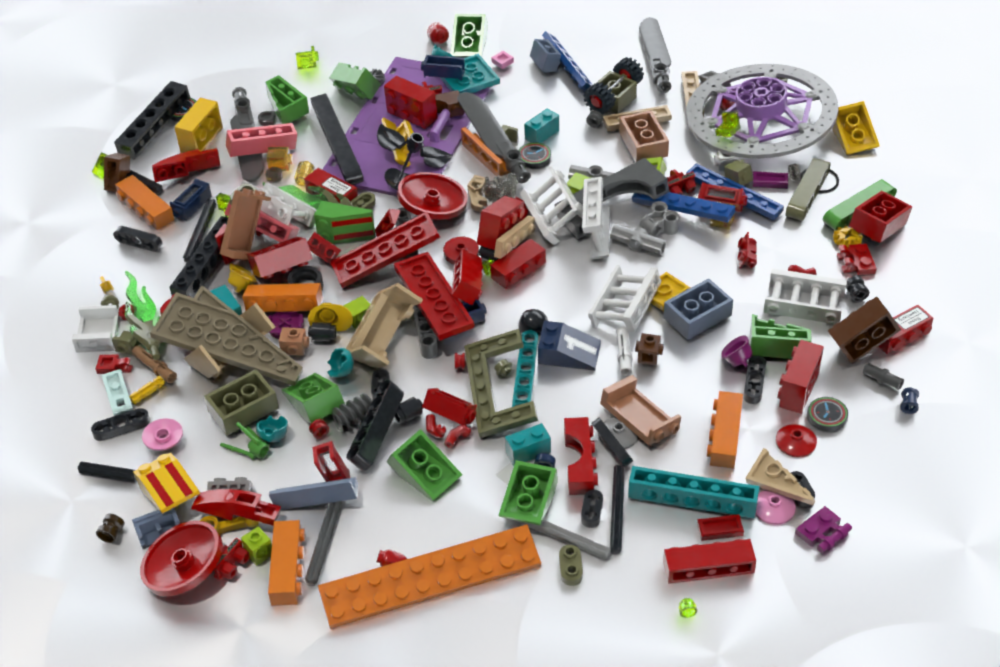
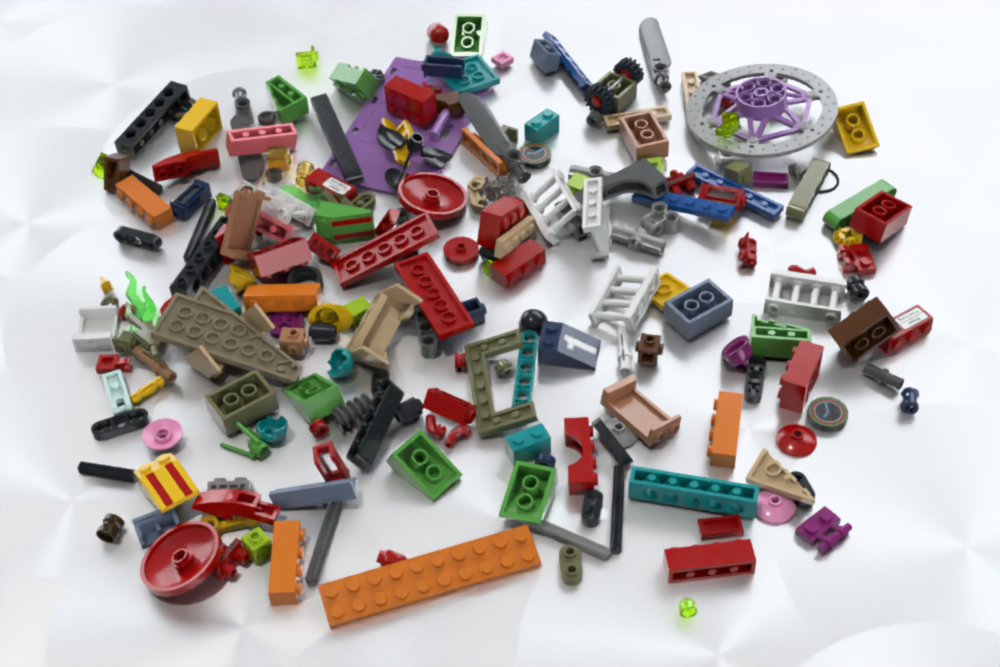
red brick [452,249,483,305] -> none

